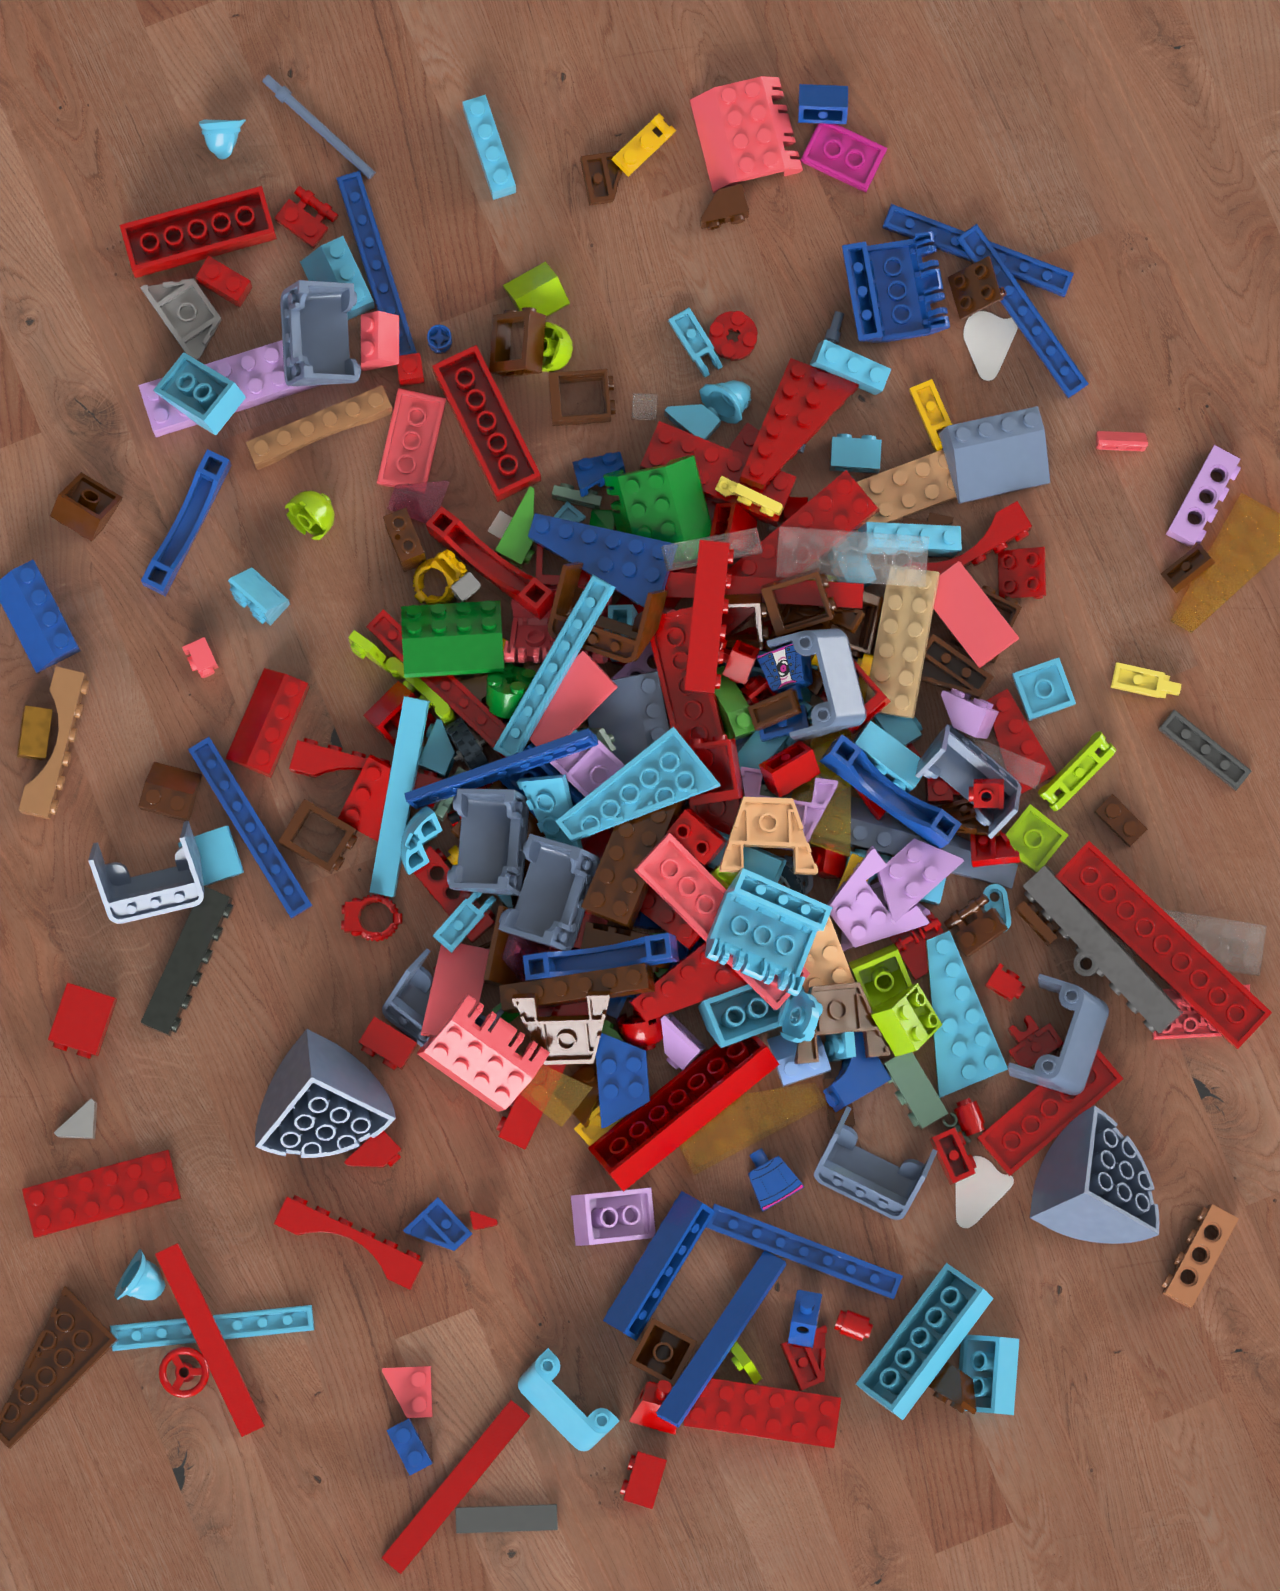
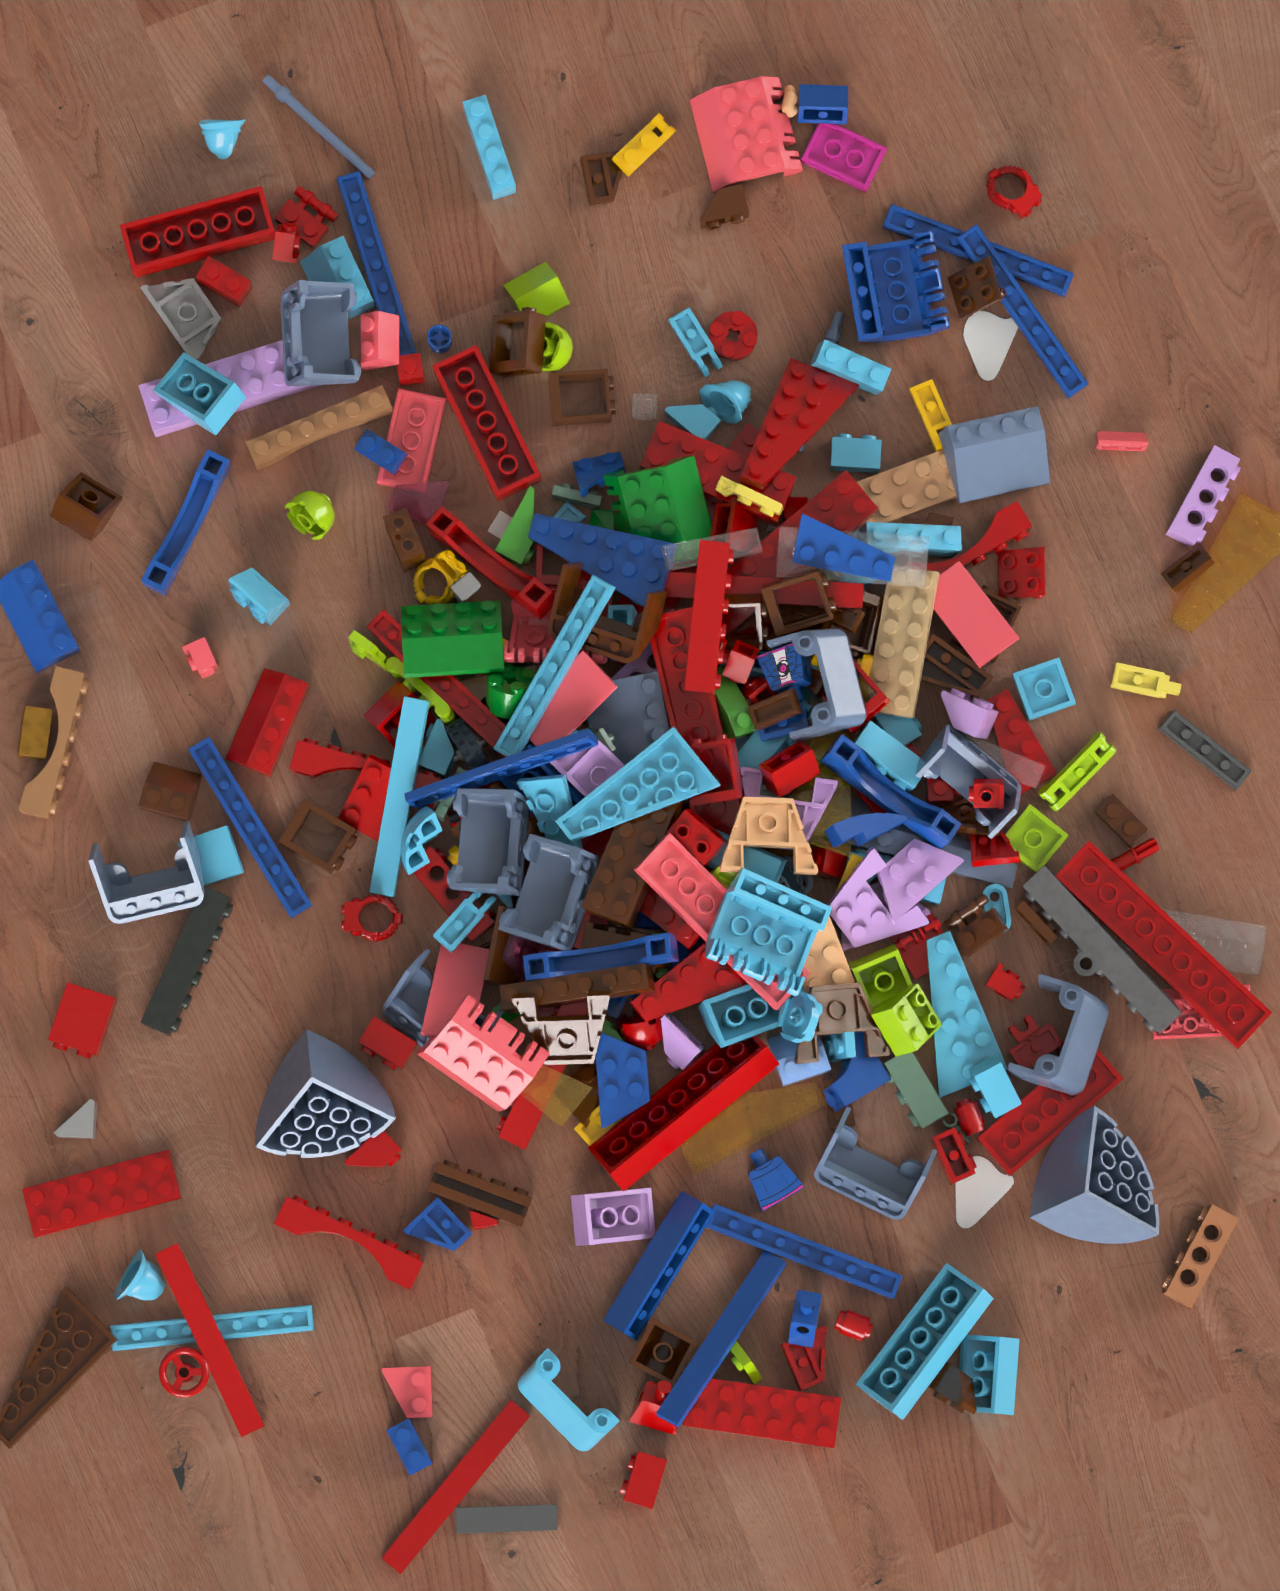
none -> red brick [272,223,301,263]
none -> blue plate [354,429,408,475]
none -> reddish brown brick [427,1160,532,1227]
none -> light nougat arm [781,85,798,117]
none -> blue wing [792,513,895,582]
none -> blue slope [824,813,908,848]
none -> medium azure brick [968,1055,1022,1118]
none -> red piece [986,165,1043,219]
none -> red axle [1110,838,1159,871]

